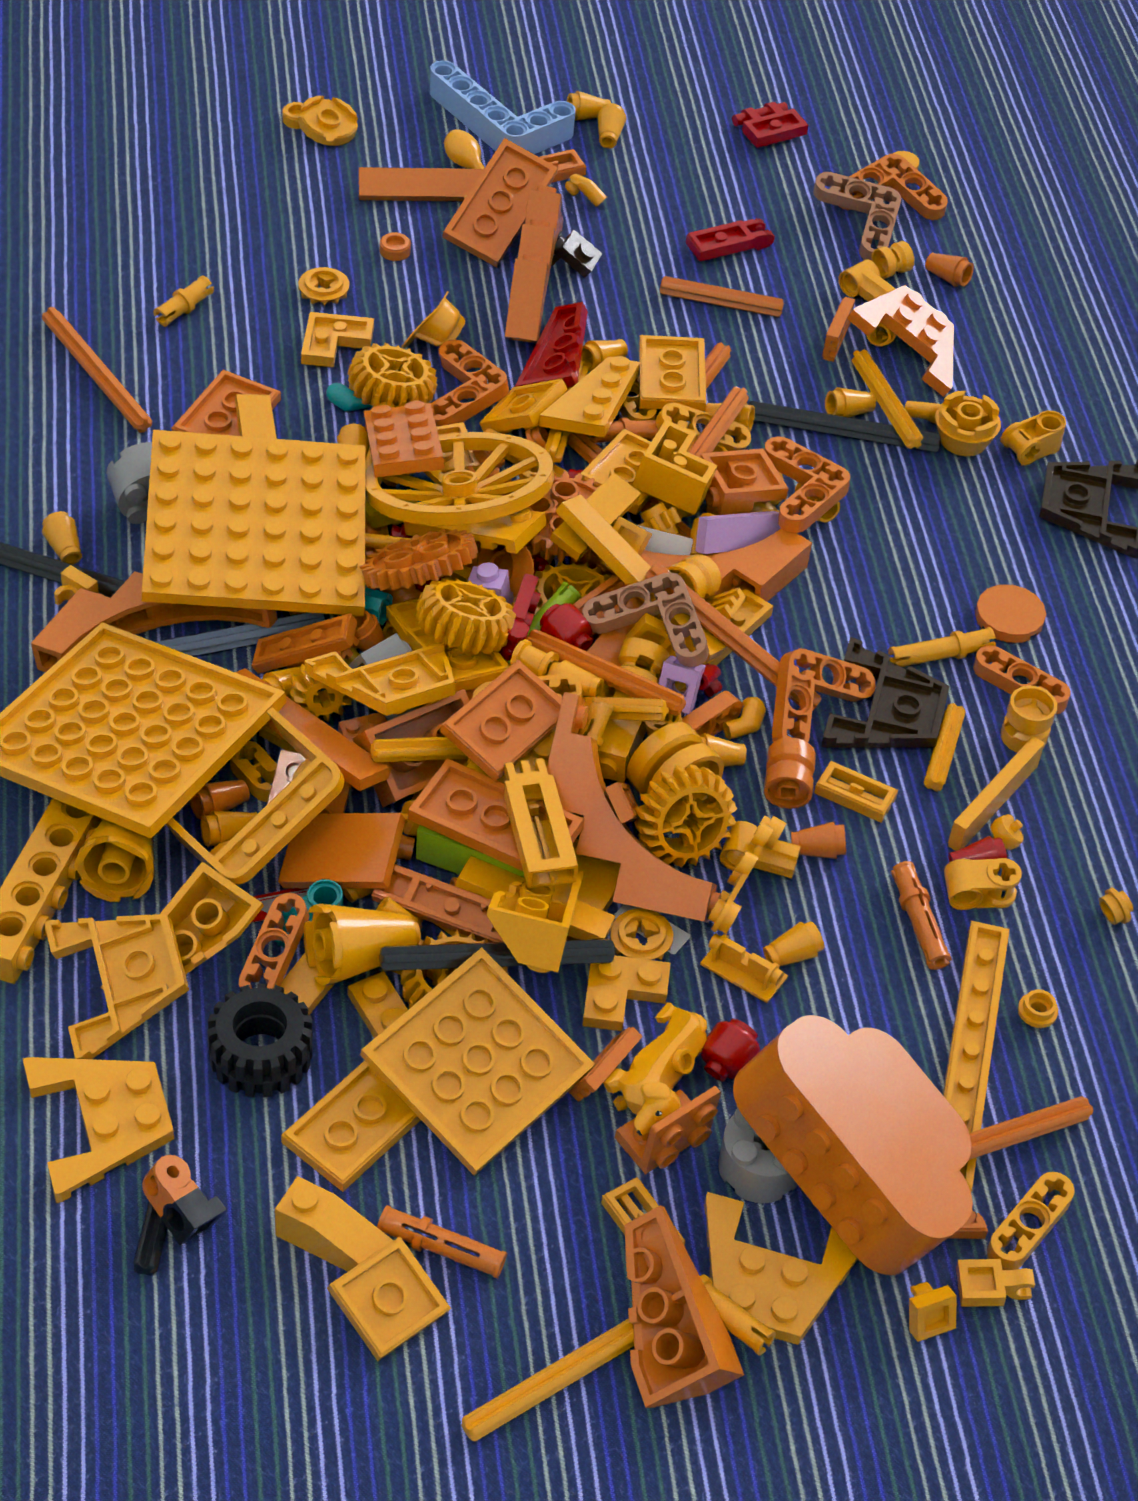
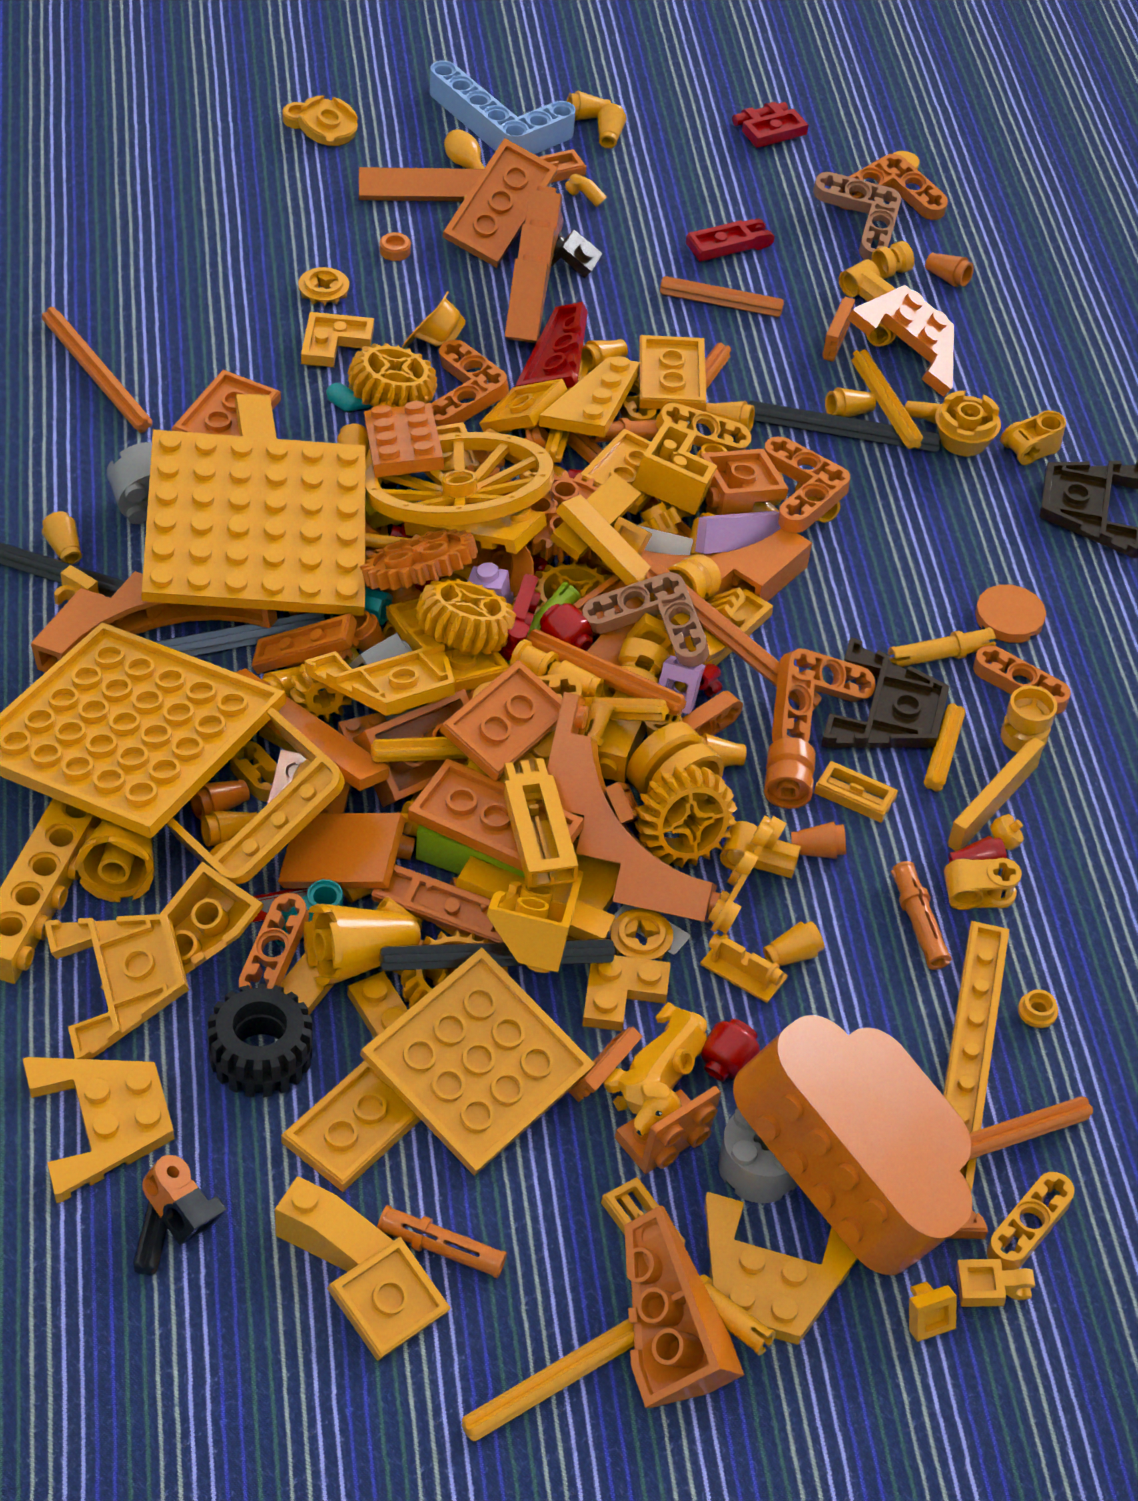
light orange pin [153,275,214,327] -> none
orange axle [690,386,749,457] -> none
light orange arm [723,697,766,740] -> none
light orange plate [1099,887,1133,925] -> none

